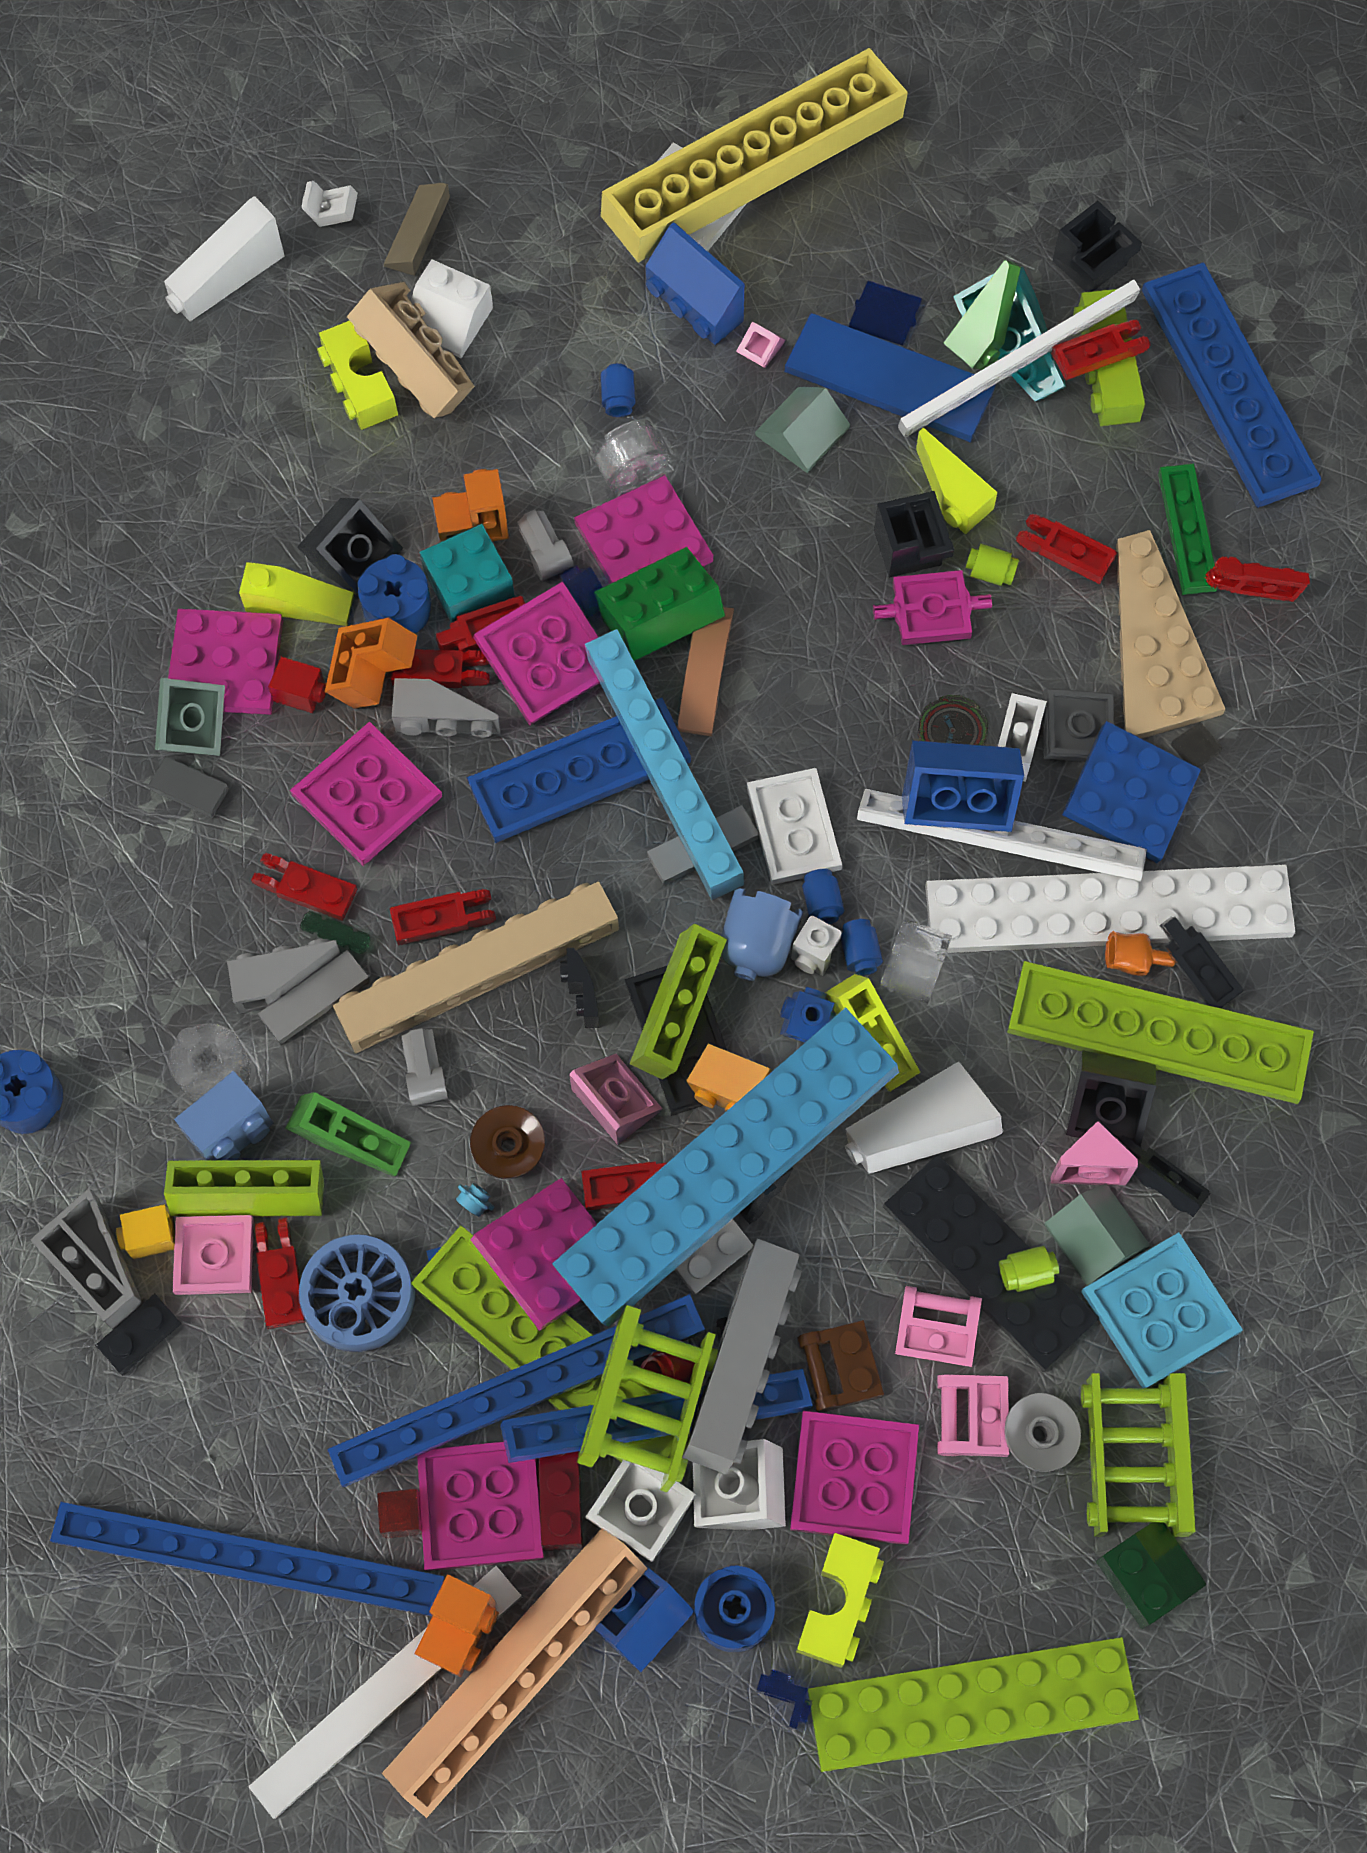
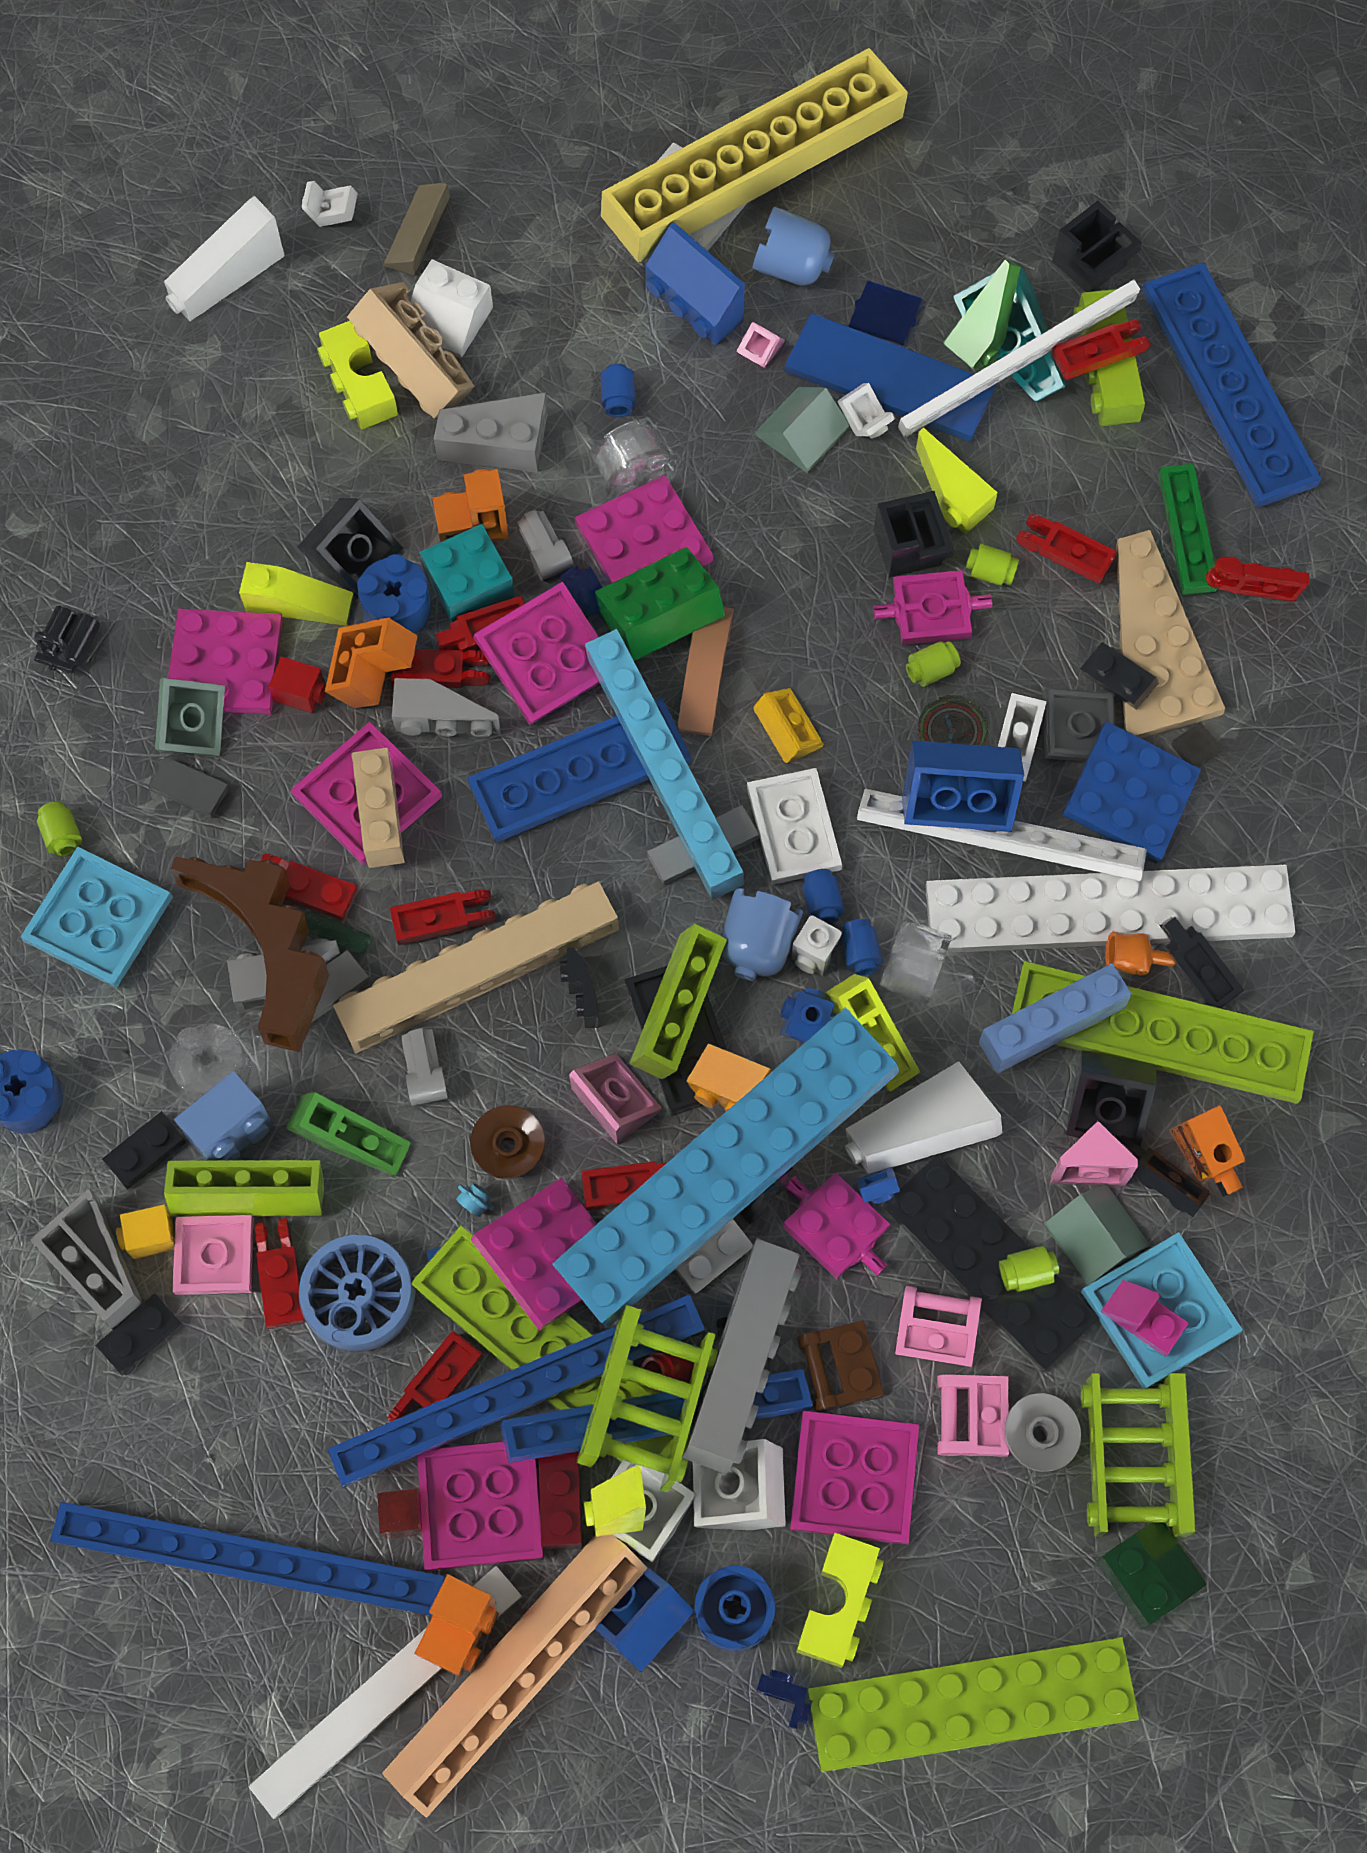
none -> medium azure plate [21,847,173,989]
none -> black piece [34,606,100,674]
none -> lime brick [37,801,82,857]
none -> black plate [102,1111,186,1190]
none -> reddish brown arch [171,856,329,1052]
none -> tan brick [352,747,405,868]
none -> red hinge [387,1331,483,1422]
none -> light grey wedge [434,392,548,472]
none -> neon yellow slope [584,1466,646,1537]
none -> medium blue cylinder [752,207,835,286]
none -> yellow slope [753,688,824,763]
none -> dark pink plate [782,1173,890,1279]
none -> white bracket [837,383,895,439]
none -> blue plate [857,1167,900,1203]
none -> lime brick [906,641,961,687]
none -> medium blue brick [979,963,1132,1074]
none -> black plate [1080,642,1159,710]
none -> dark pink slope [1101,1280,1189,1357]
none -> orange torso [1169,1105,1245,1197]

